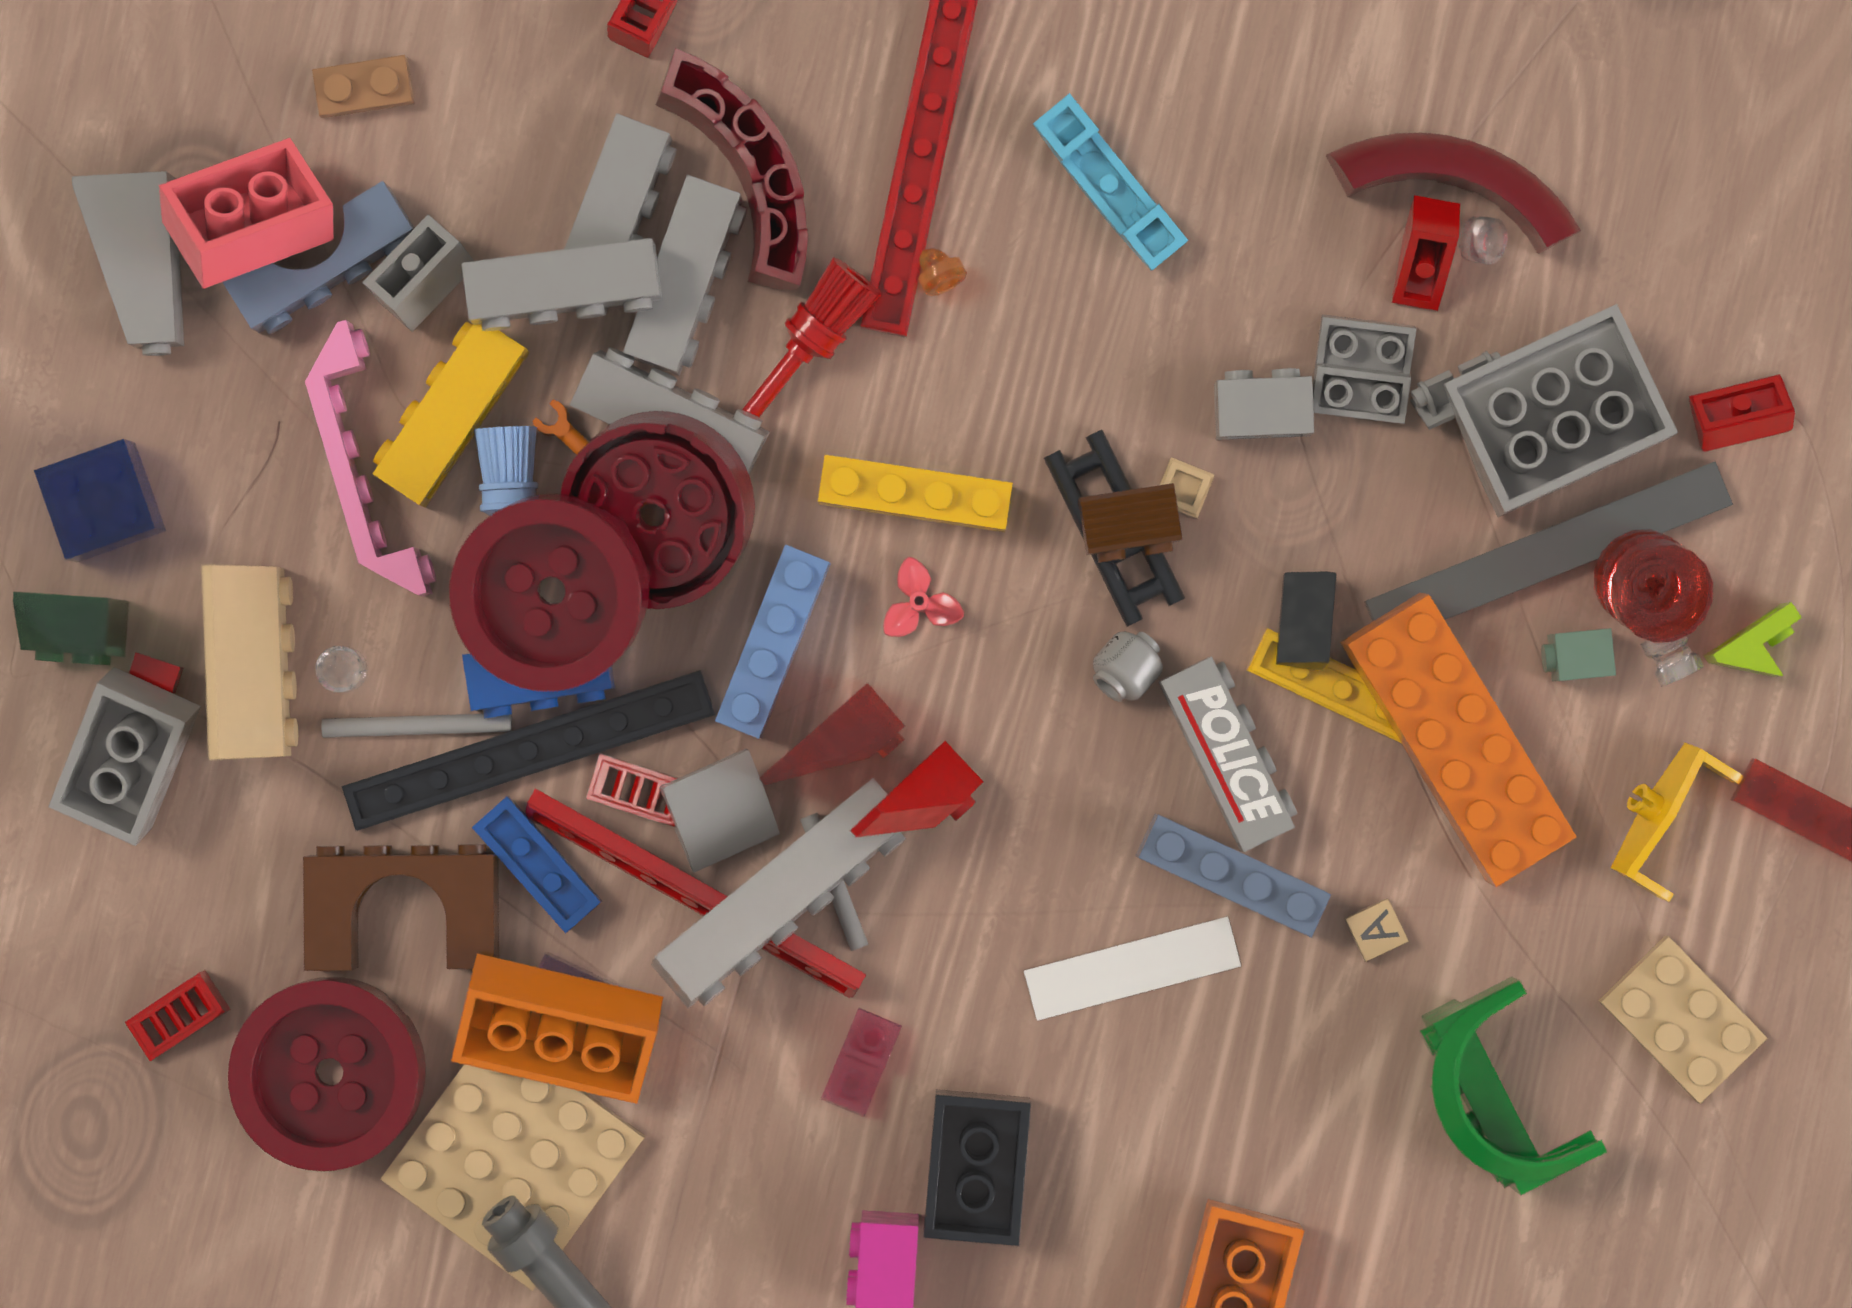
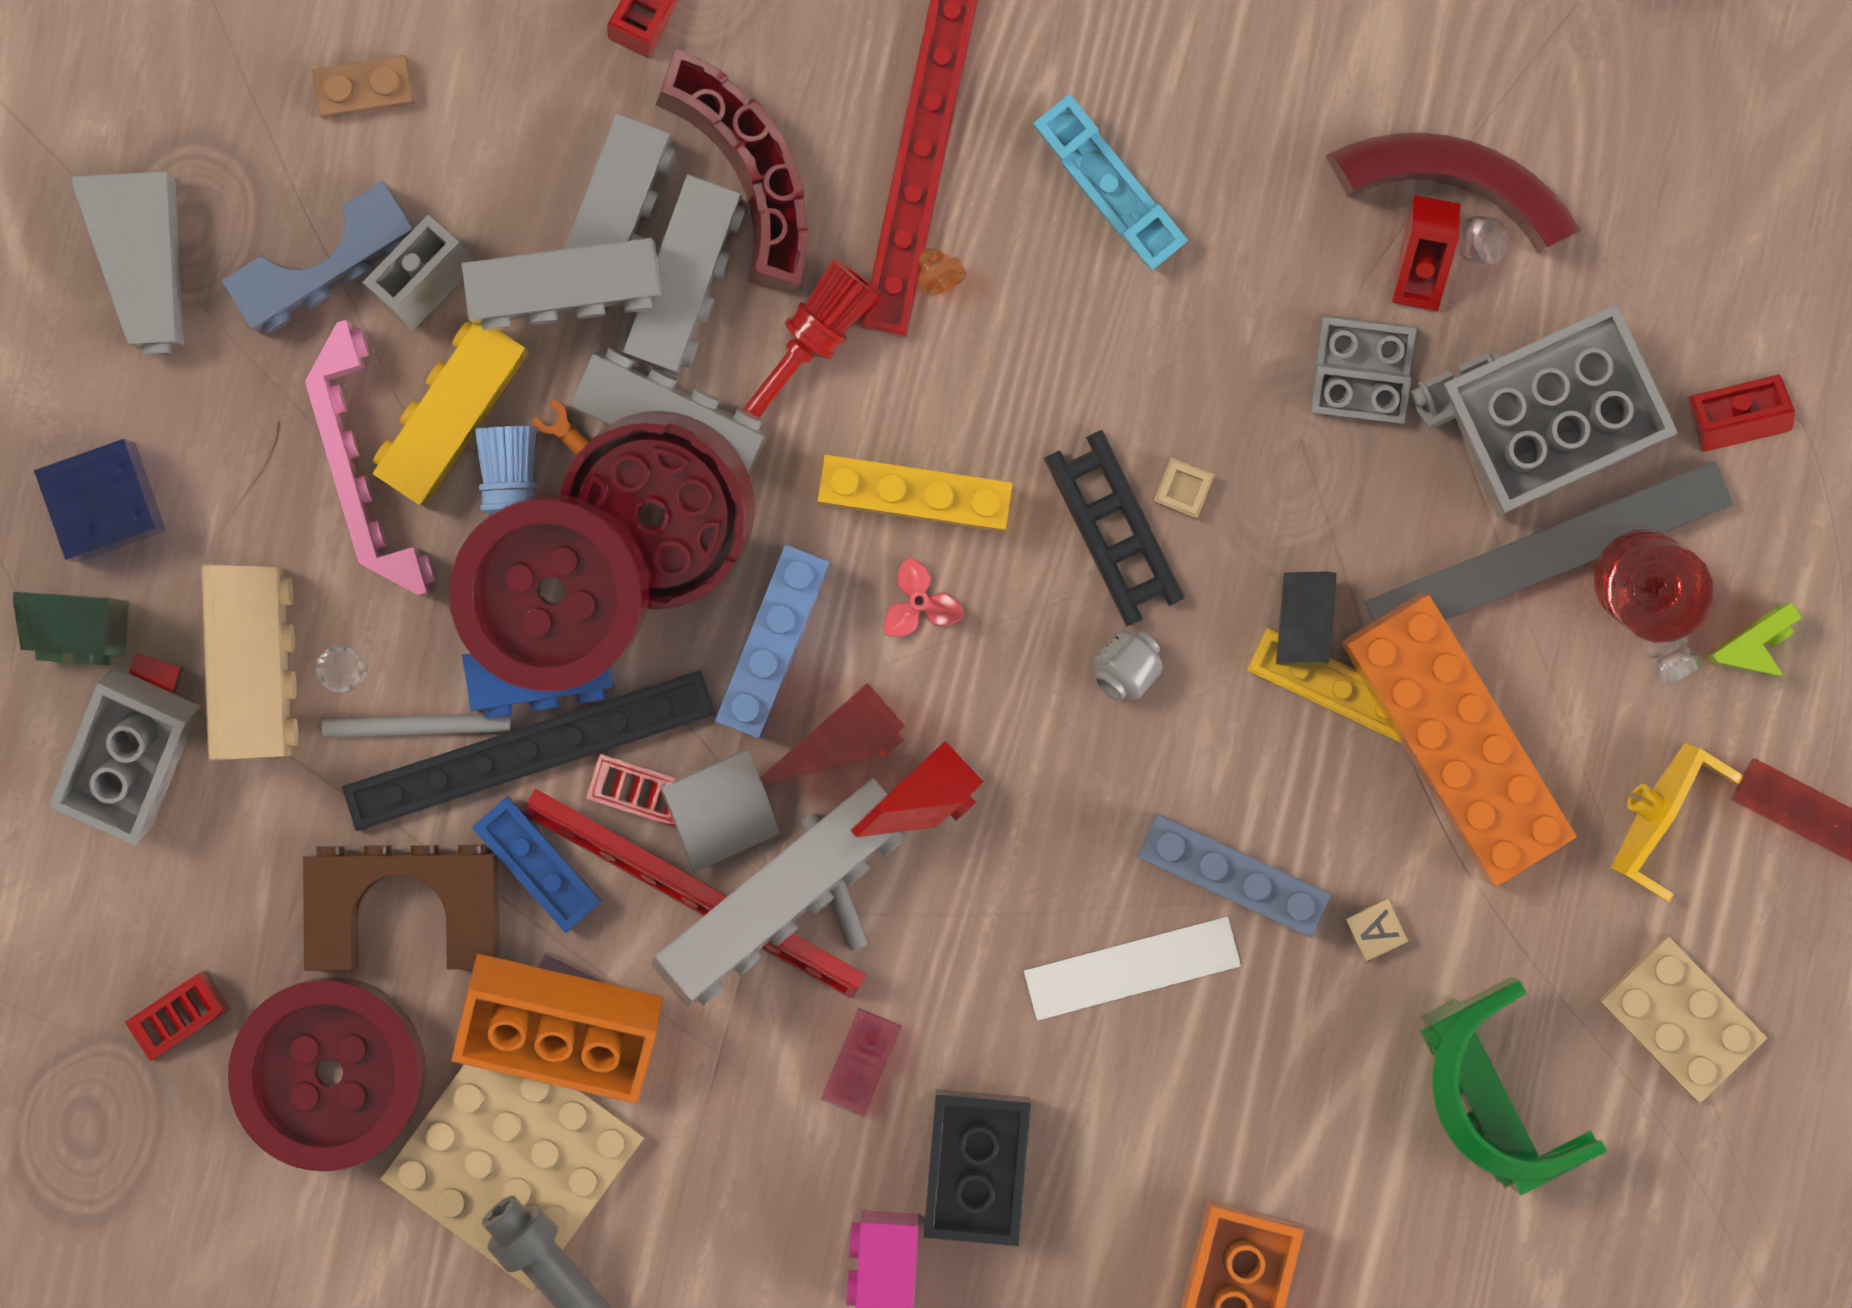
coral brick [159,138,334,289] -> none
reddish brown brick [1078,483,1182,563] -> none
light grey brick [1158,657,1297,852] -> none
light grey brick [1214,368,1314,440] -> none
sand green brick [1541,628,1616,681] -> none

